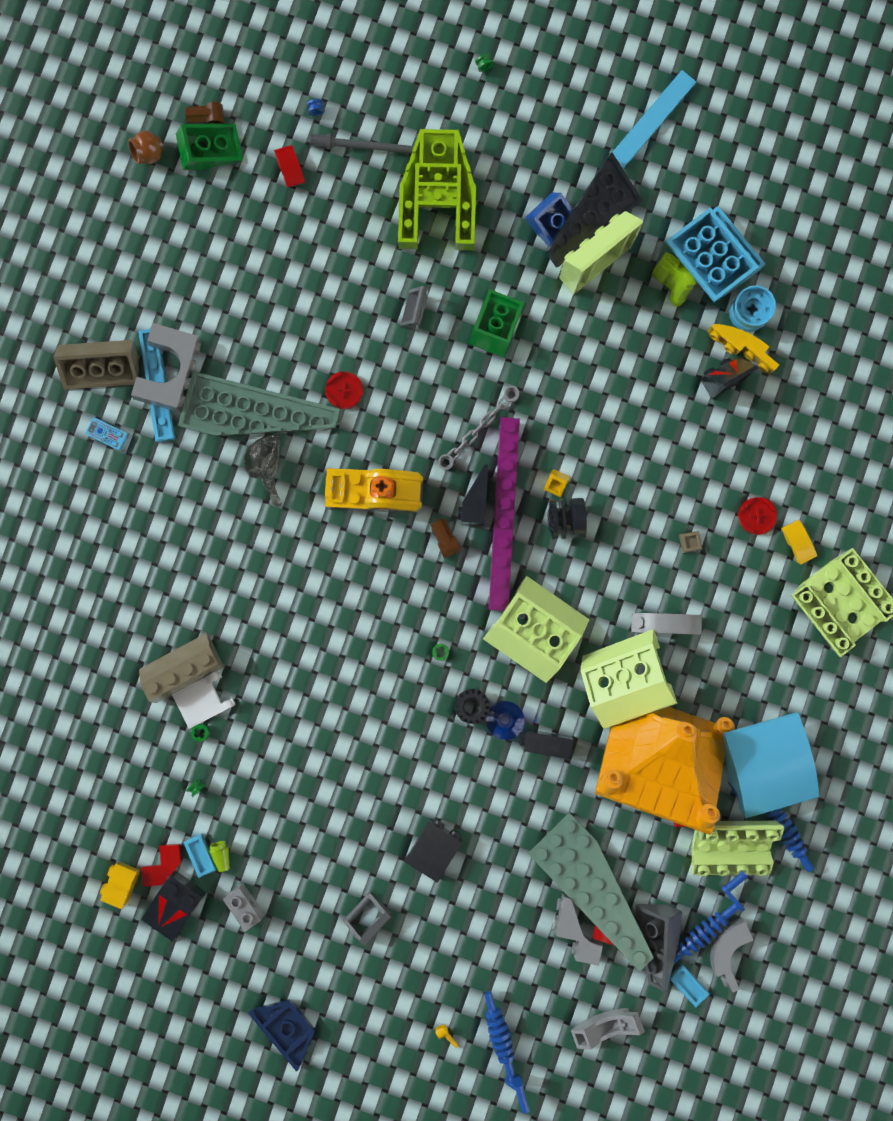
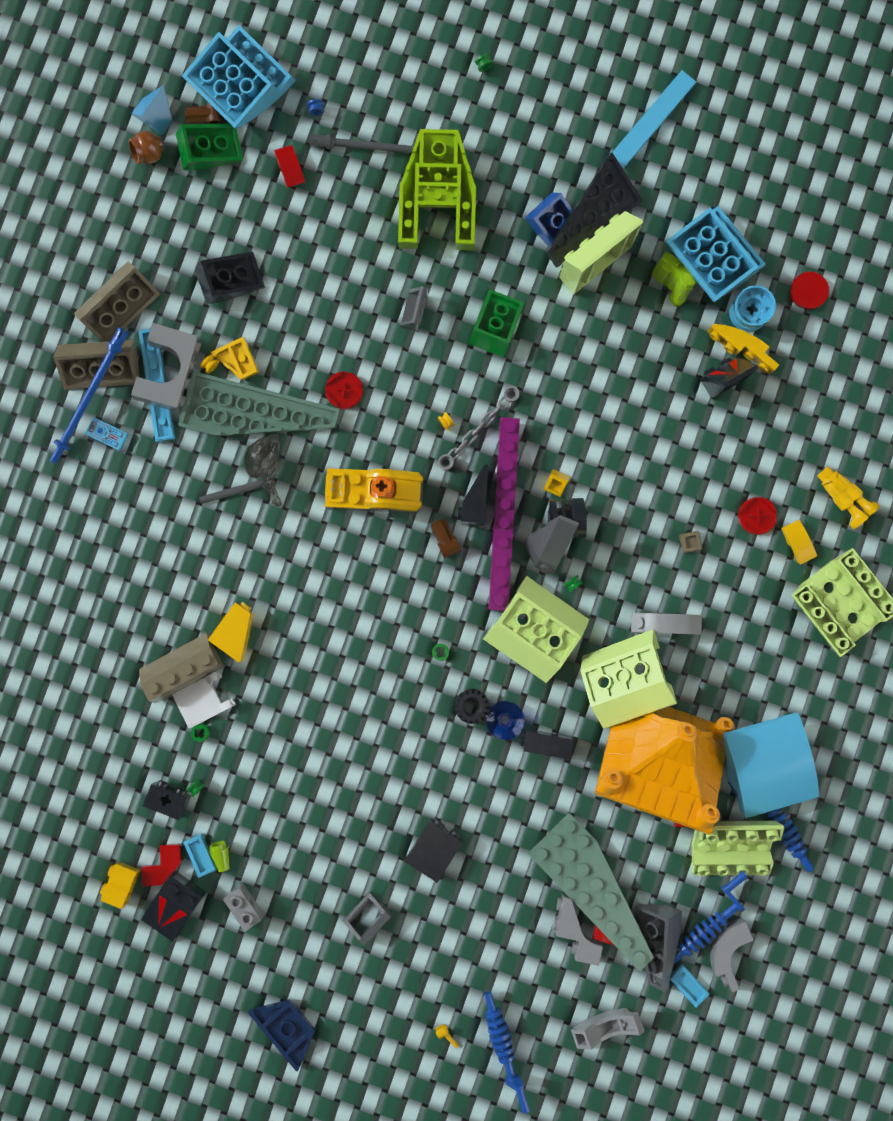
none -> blue bar [50,327,130,464]
none -> dark tan slope [74,261,160,342]
none -> dark azure slope [131,85,173,135]
none -> black brick [142,780,191,820]
none -> medium azure slope [182,25,296,129]
none -> black slope [195,252,265,305]
none -> dark grey bar [199,477,275,504]
none -> yellow bush [200,355,219,374]
none -> yellow slope [208,602,254,663]
none -> yellow wing [211,337,259,380]
none -> yellow bush [438,412,455,431]
none -> dark grey wedge [524,515,579,575]
none -> green bush [564,575,583,592]
none -> red tile [790,271,829,310]
none -> yellow piece [817,466,880,530]

